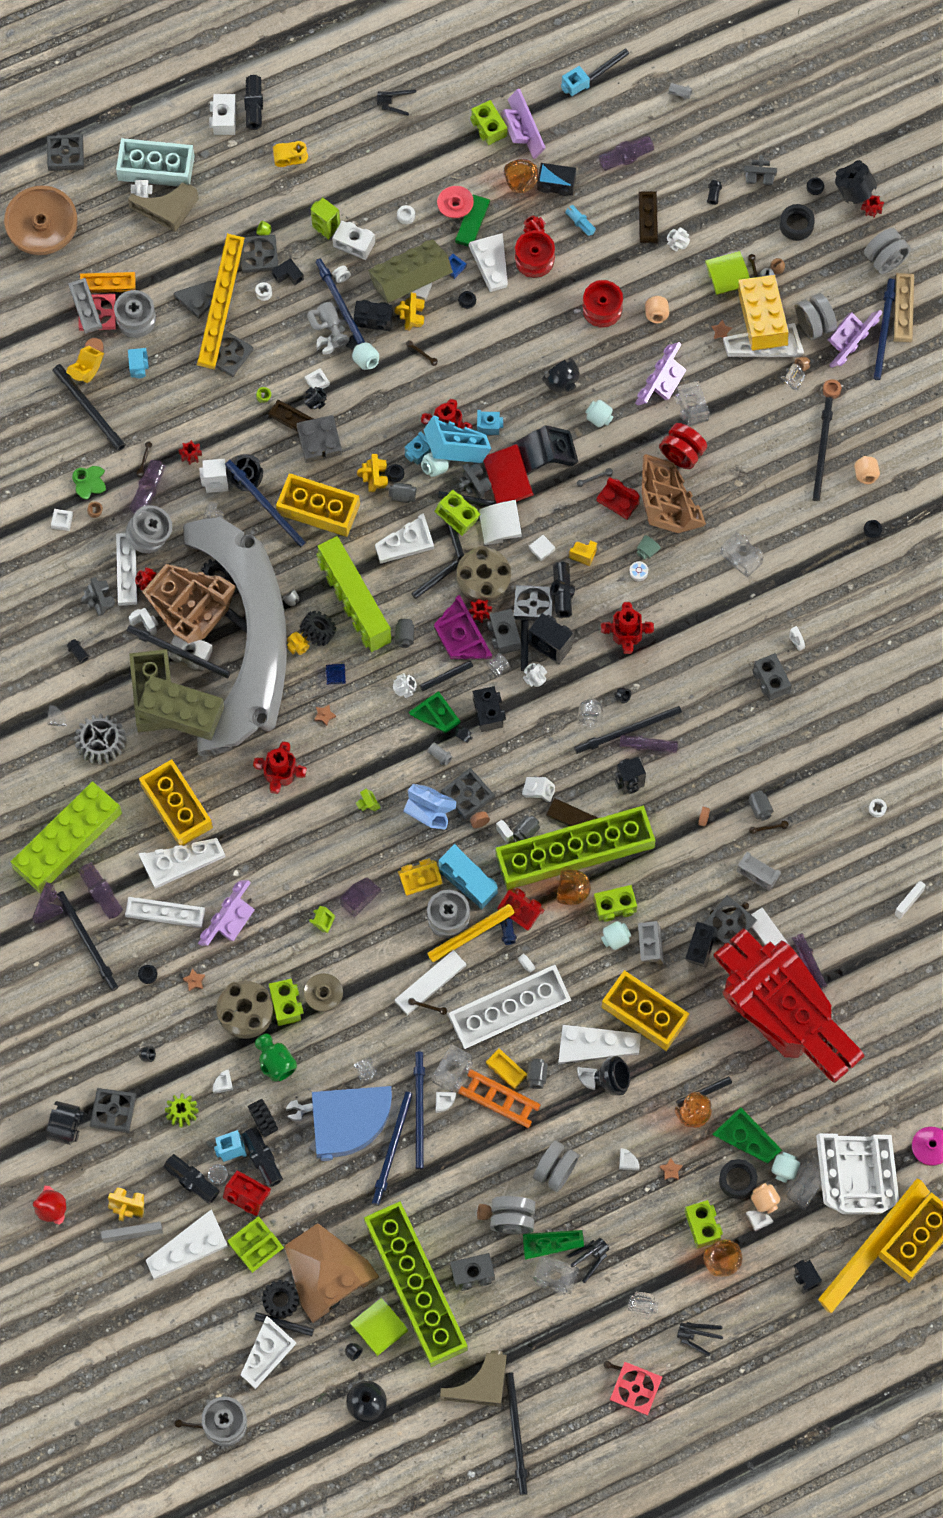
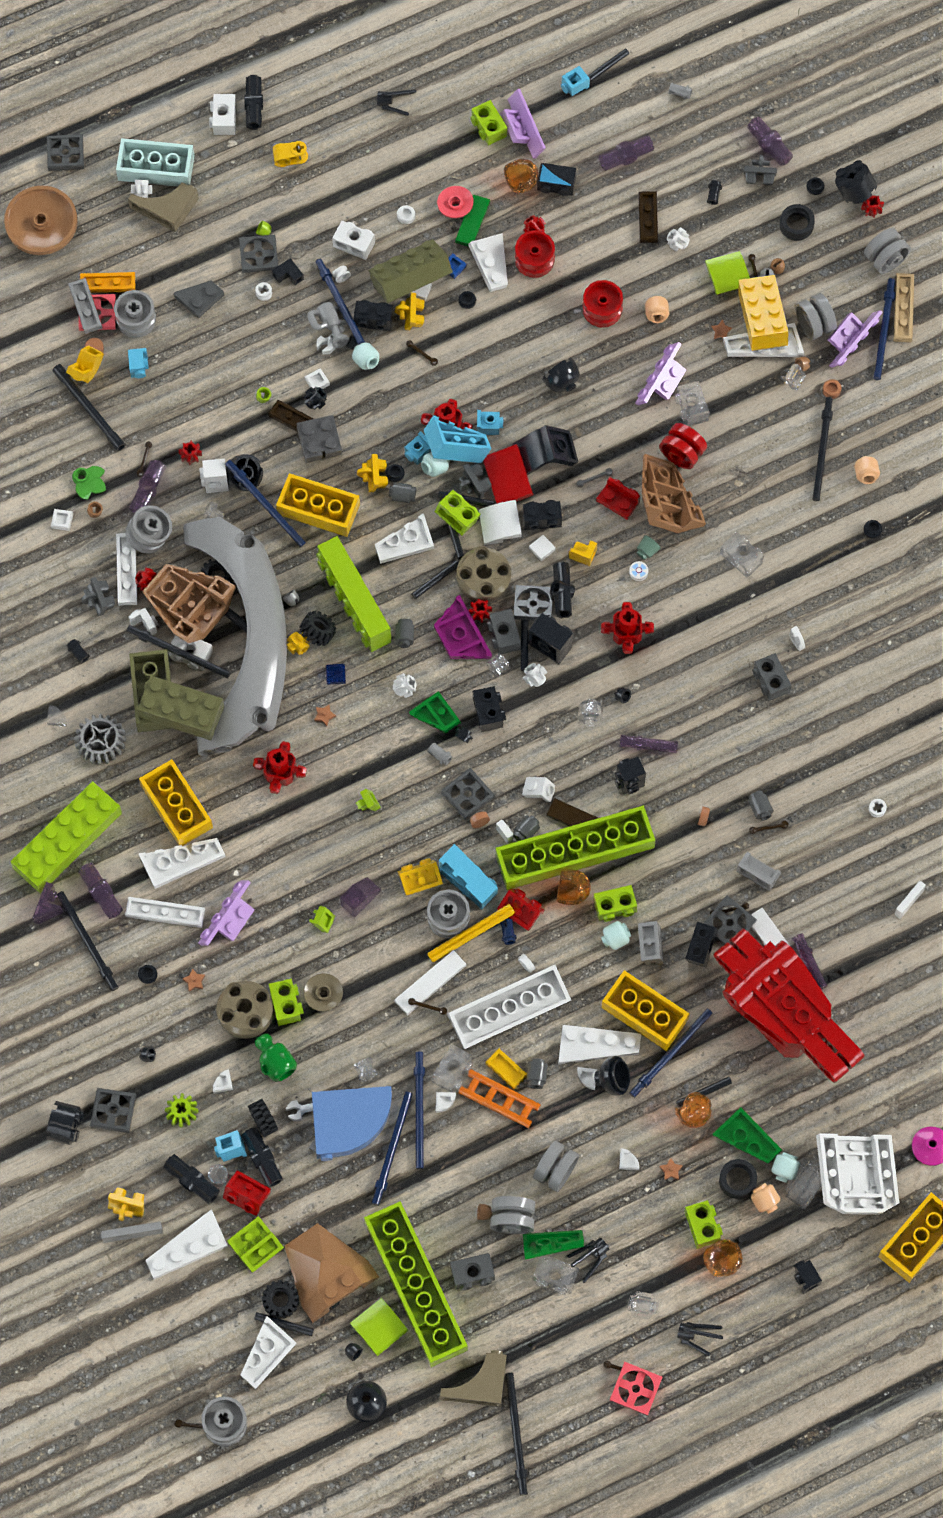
red hat [33,1185,66,1225] -> none
yellow tile [197,233,245,370] -> none
dark grey piece [215,330,254,377] -> none
lime brick [311,197,340,240] -> none
light blue piece [404,784,456,830] -> none
black bar [419,660,473,692] -> none
medium azure axle [565,205,596,236] -> none
black bar [574,706,682,754] -> none
light aqua head [585,400,613,427] -> none
white tile [746,1210,773,1231] -> none
yellow tile [818,1178,930,1313] -> none
none -> black brick [523,500,562,530]
none -> dark blue bar [629,1008,713,1098]
none -> clear purple piece [747,117,793,166]

